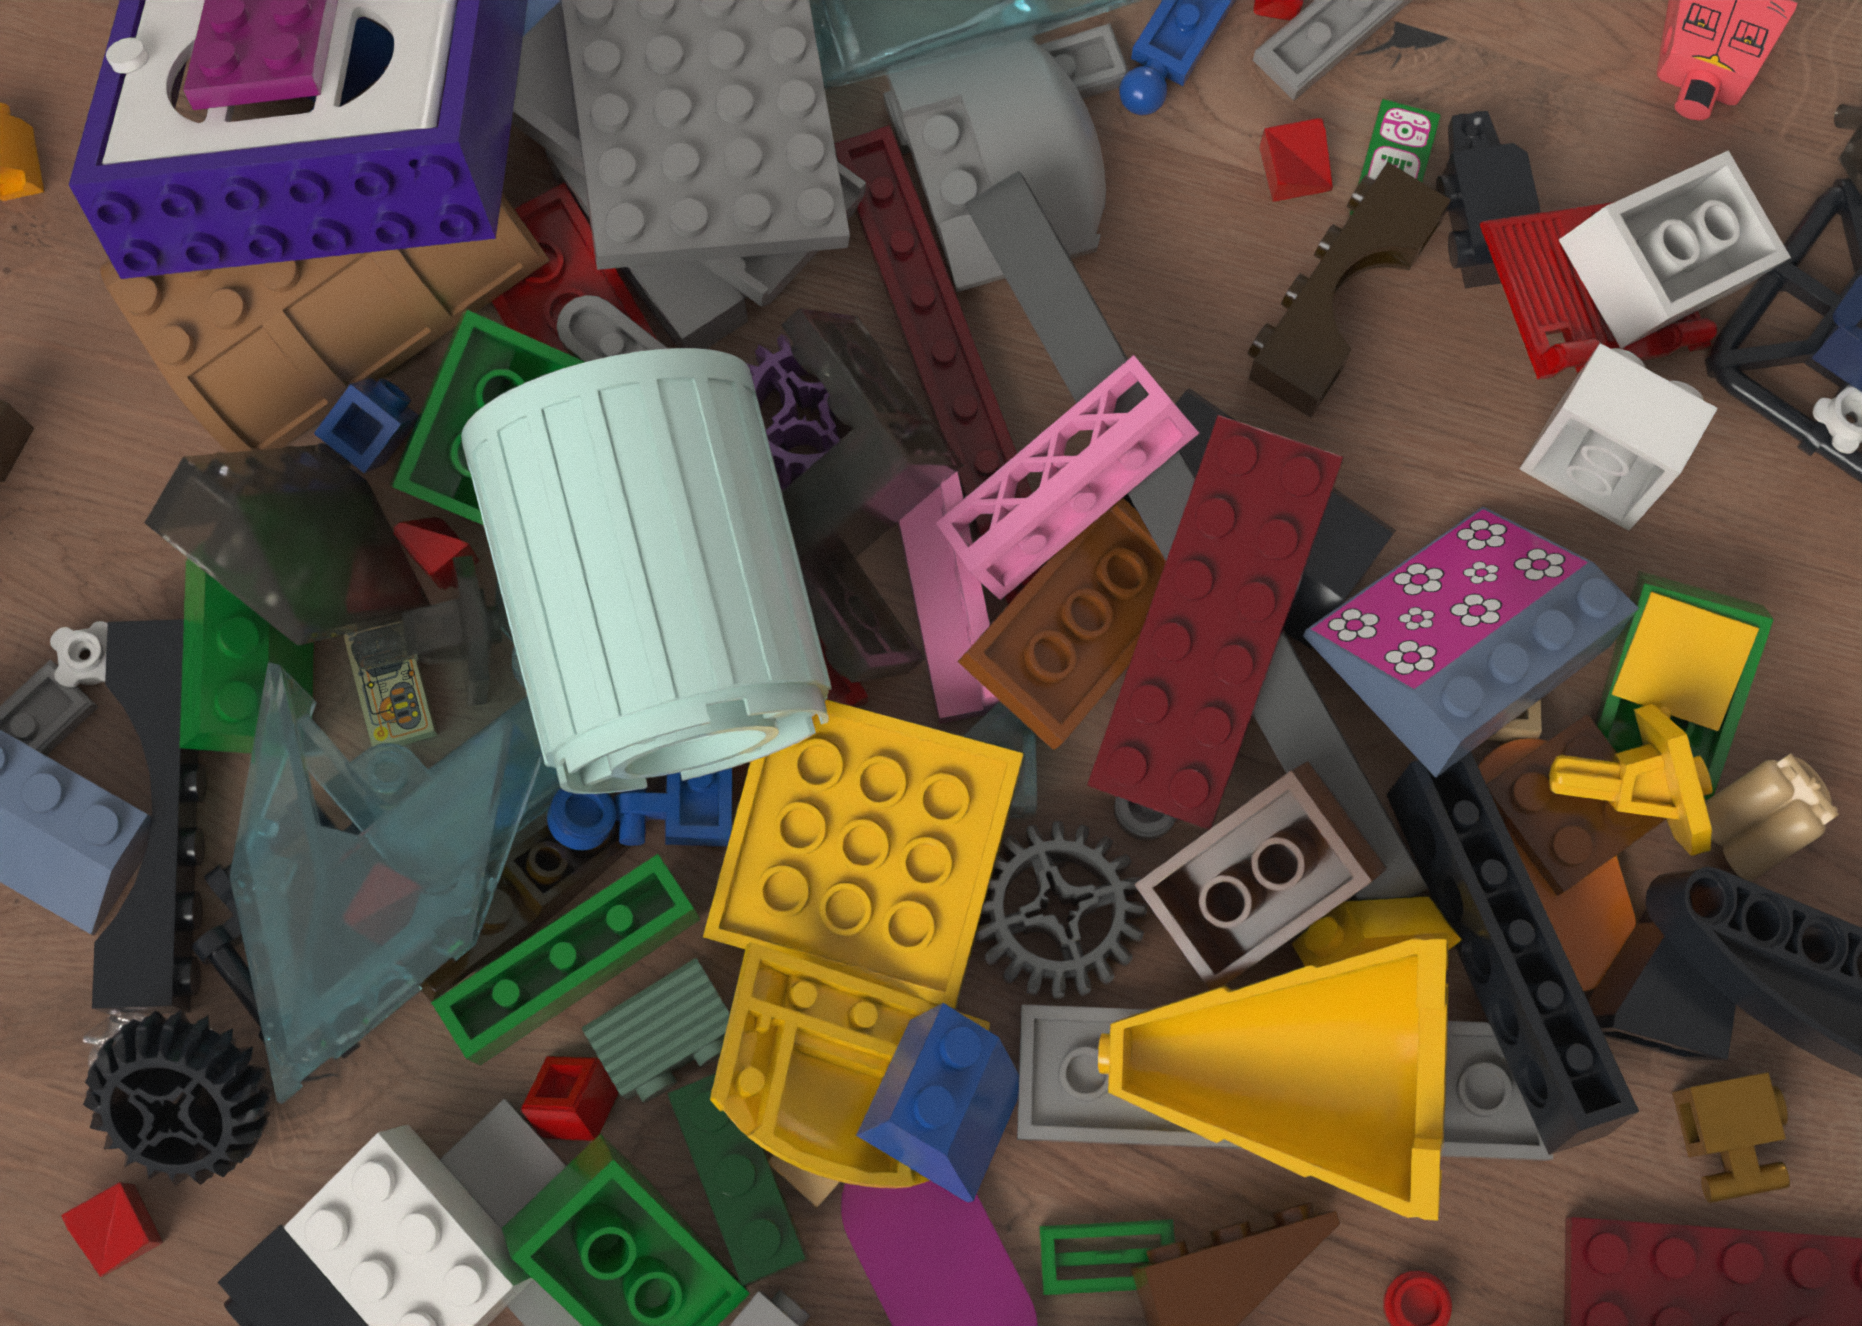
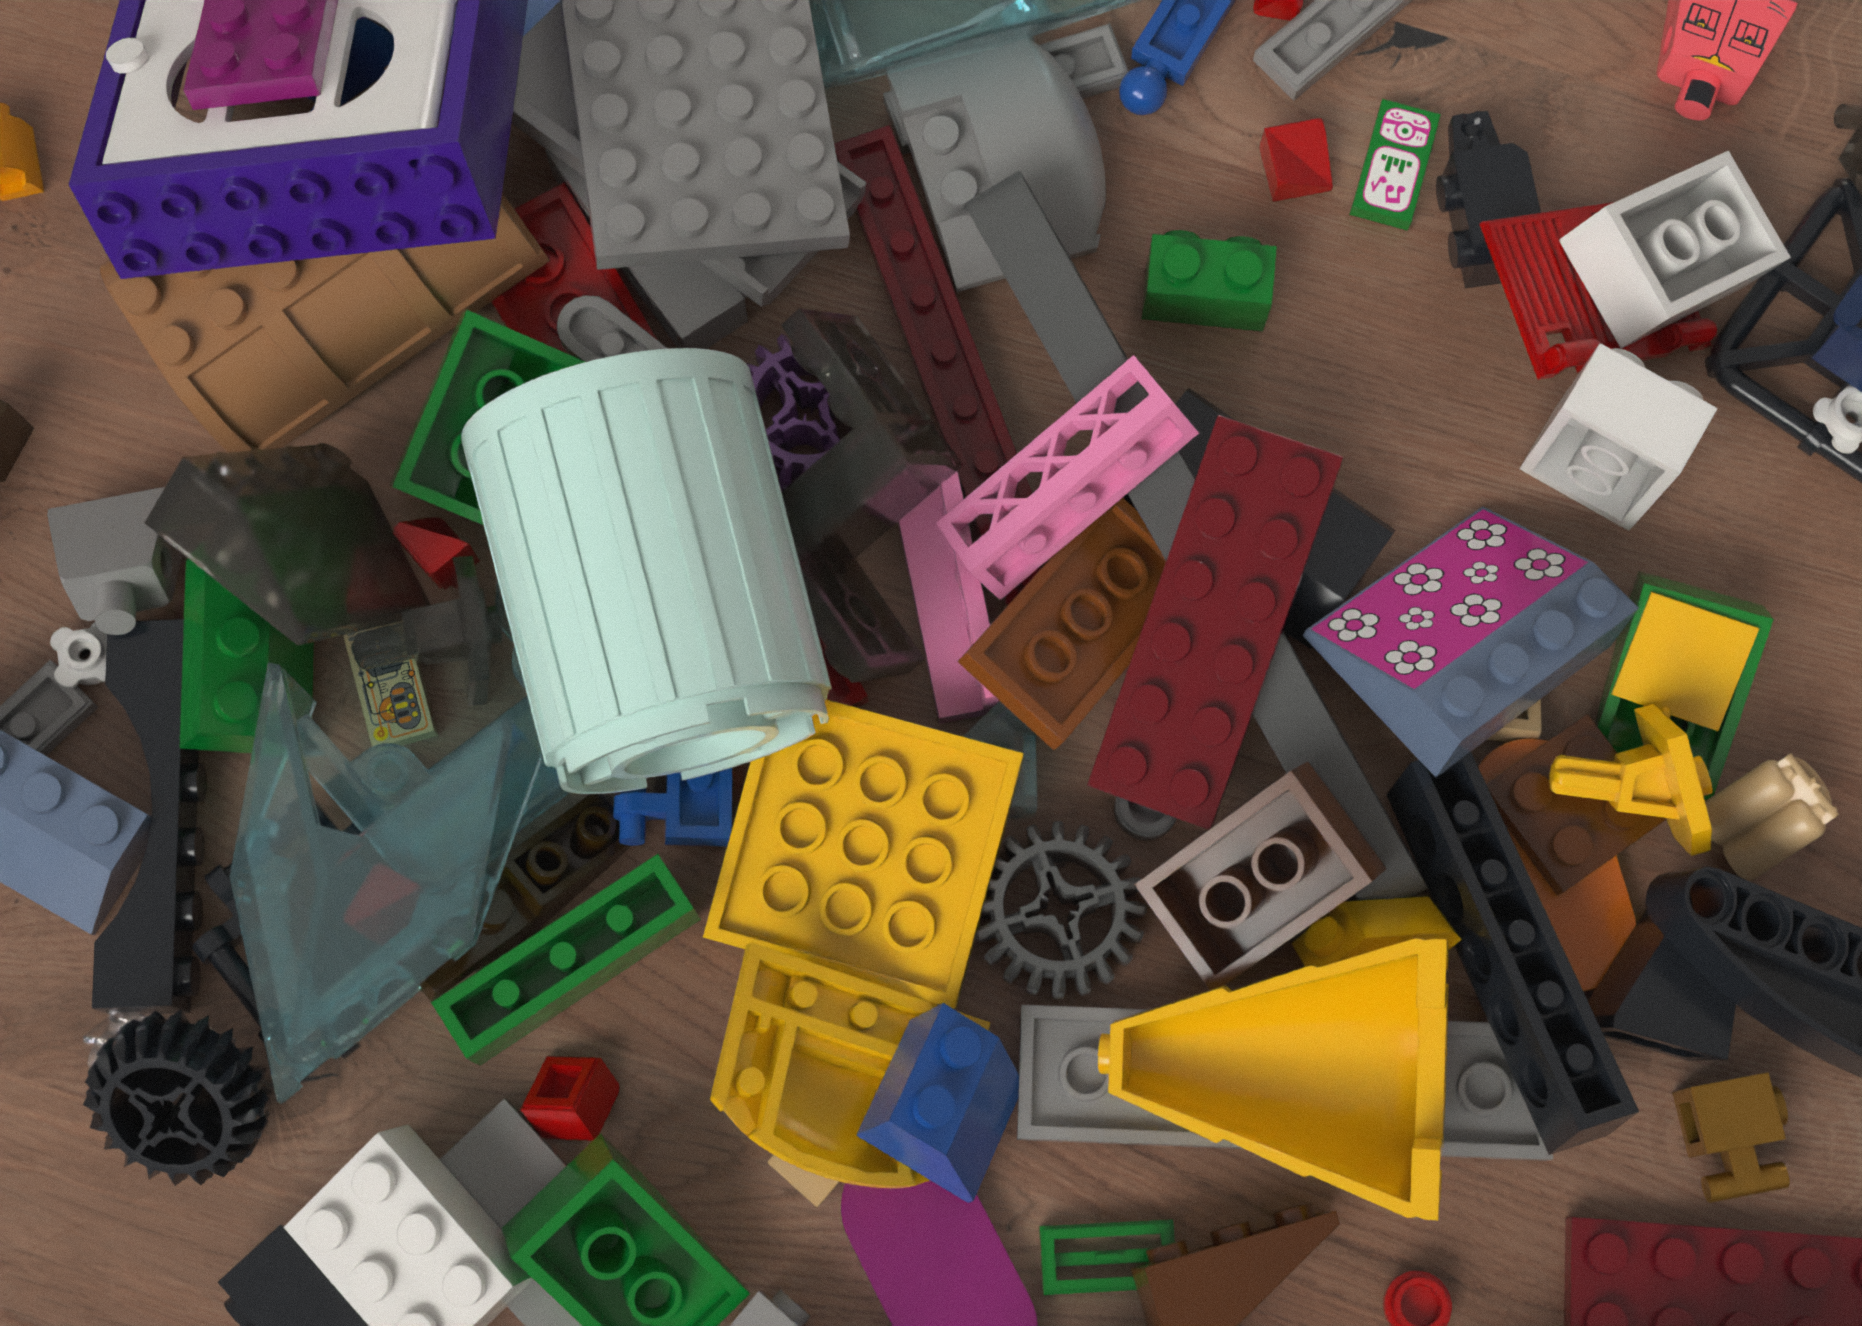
red slope [61,1182,163,1277] -> none
blue brick [314,378,418,473] -> none
blue tile [547,788,616,850] -> none
sand green brick [582,958,730,1103] -> none
dark green arch [667,1073,810,1286] -> none
dark brown arch [1247,162,1451,418] -> none
none -> light grey torso [47,486,187,635]
none -> green brick [1141,230,1277,332]

